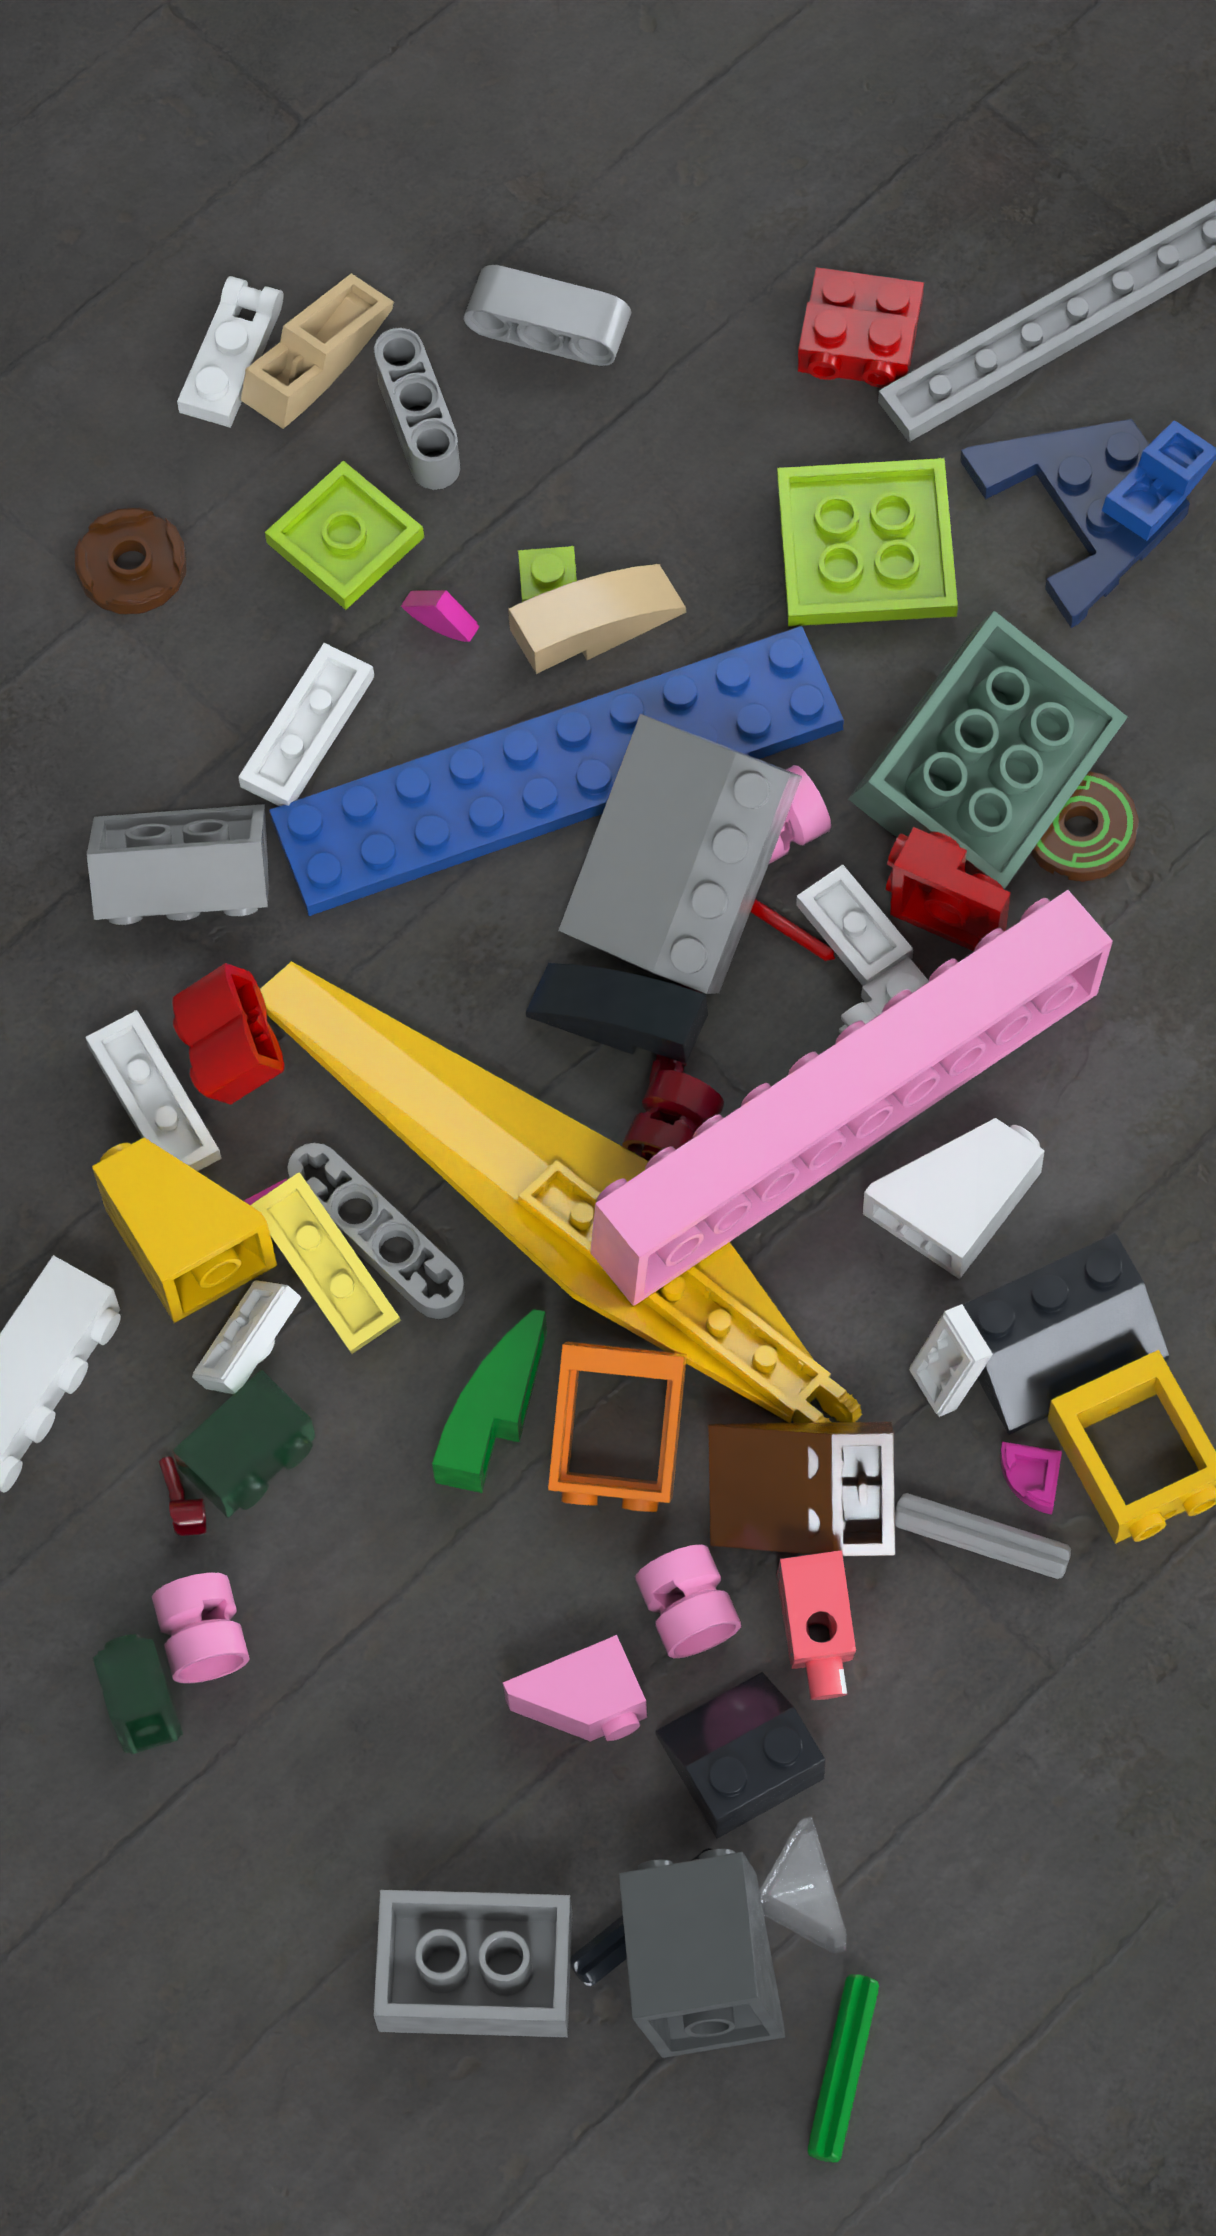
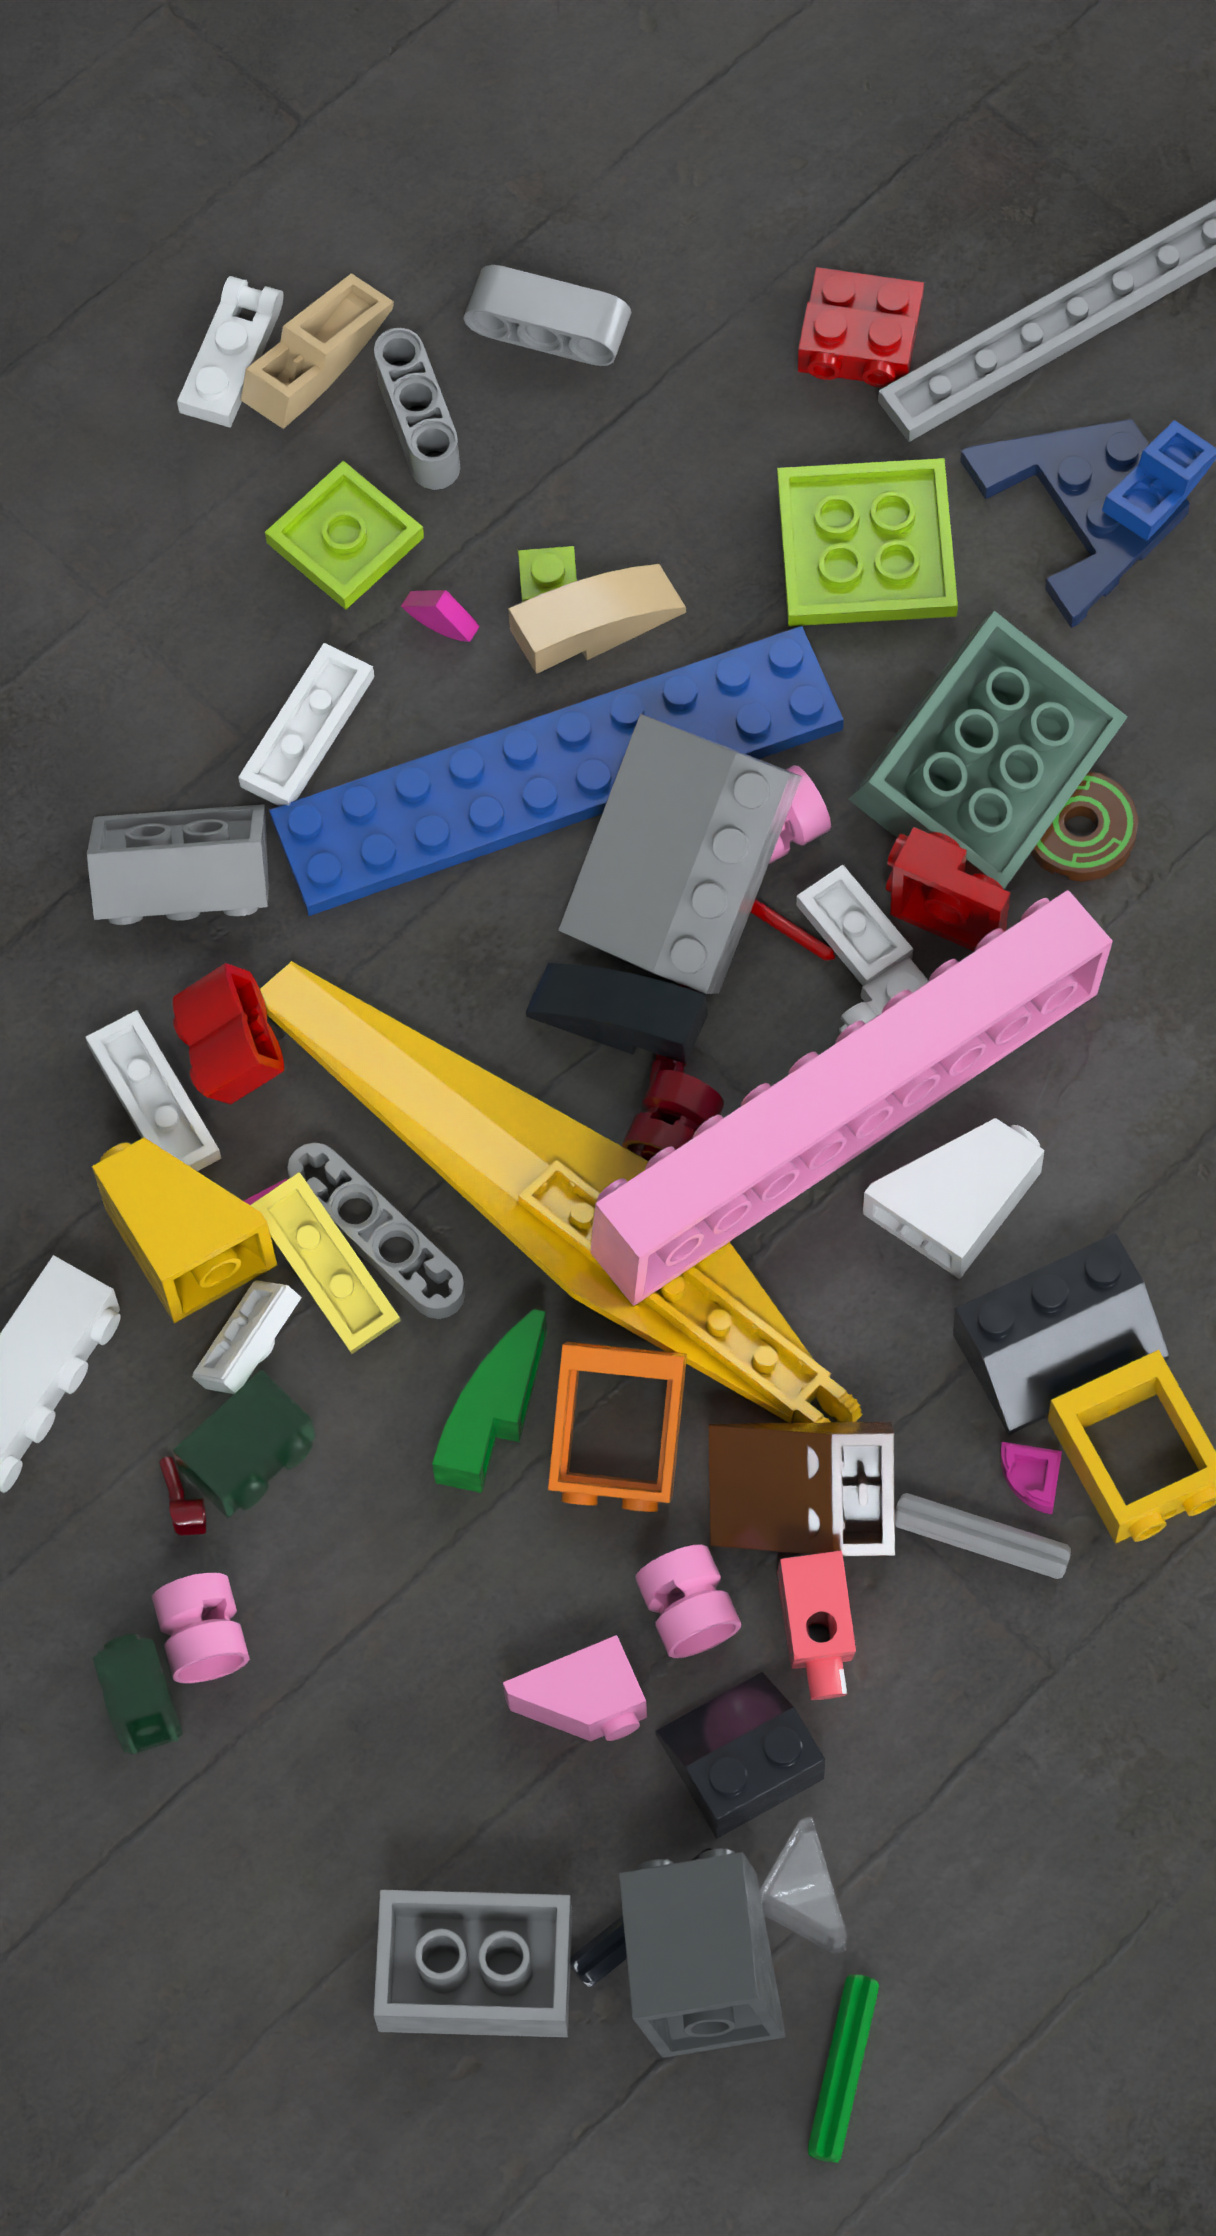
reddish brown tile [75,508,186,615] -> none
white plate [909,1304,993,1417] -> none

